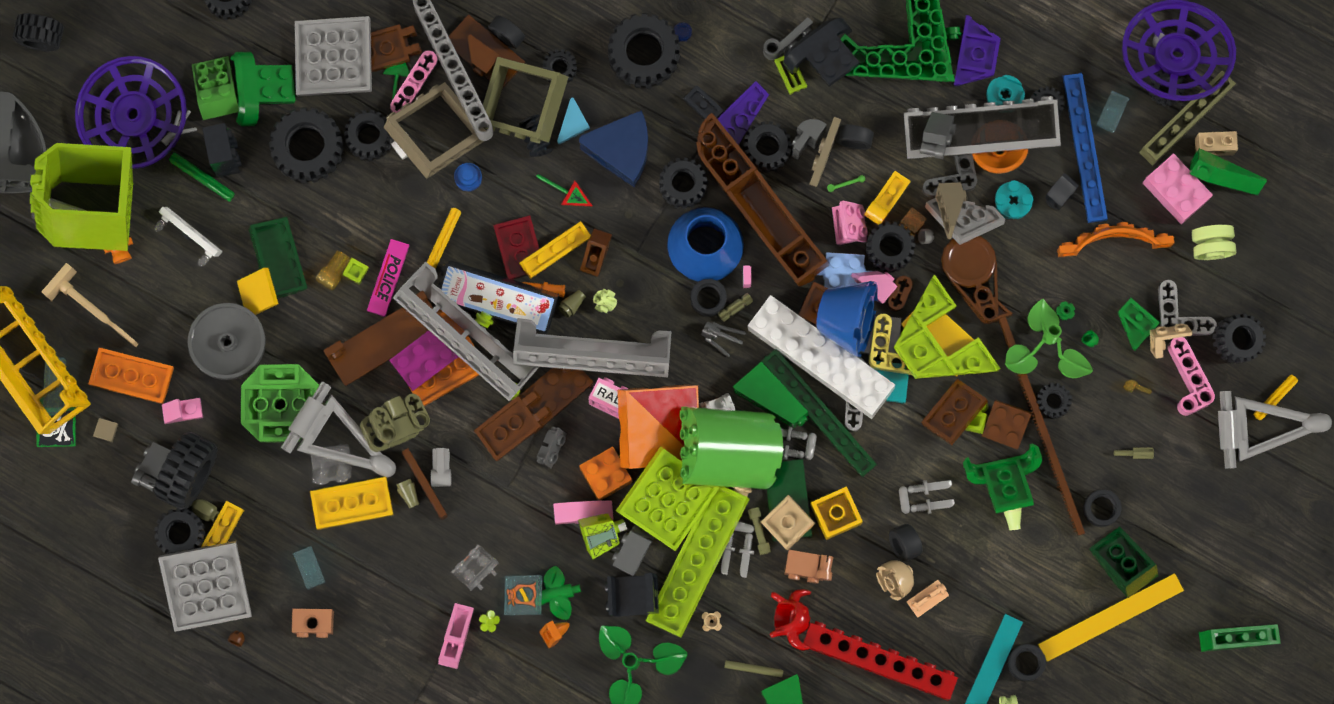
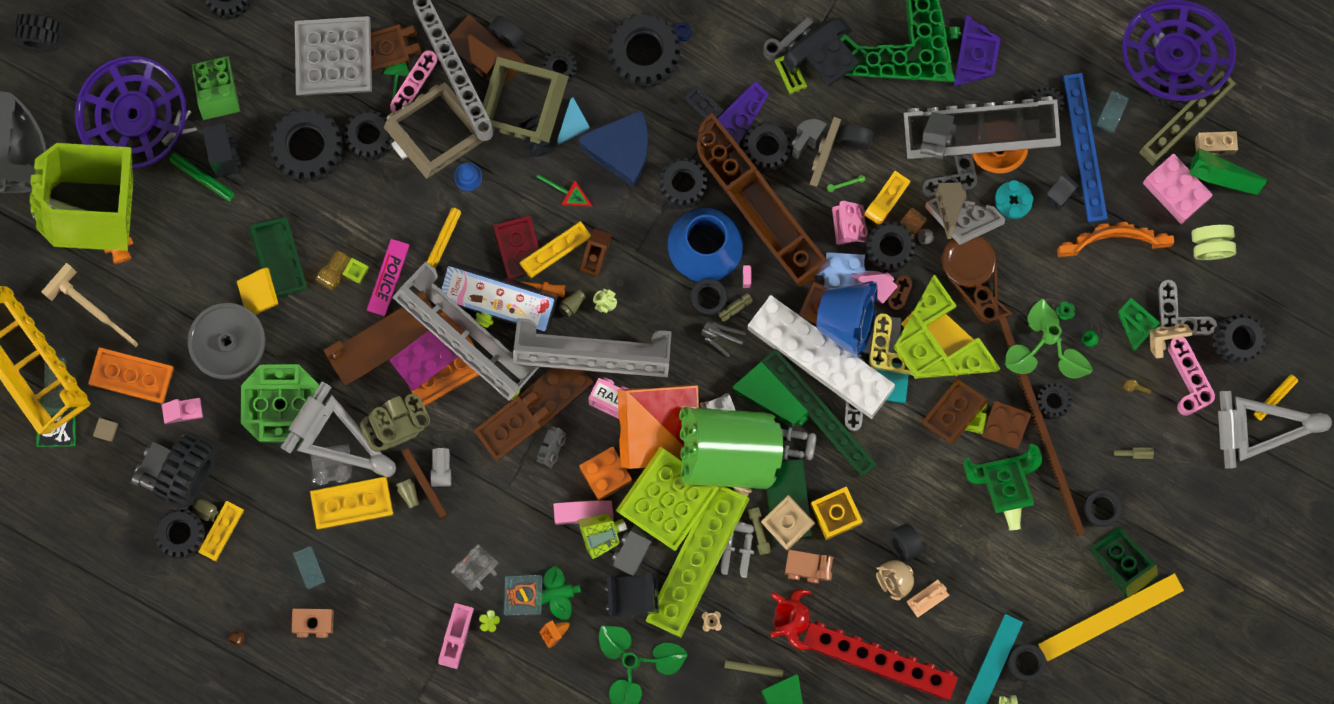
white piece [155,207,222,267] -> none
light grey plate [158,541,252,632] -> none
green piece [230,52,295,126] -> none
light grey piece [899,480,955,514] -> none
teal plate [986,75,1025,114] -> none
green slope [1199,624,1281,652] -> none

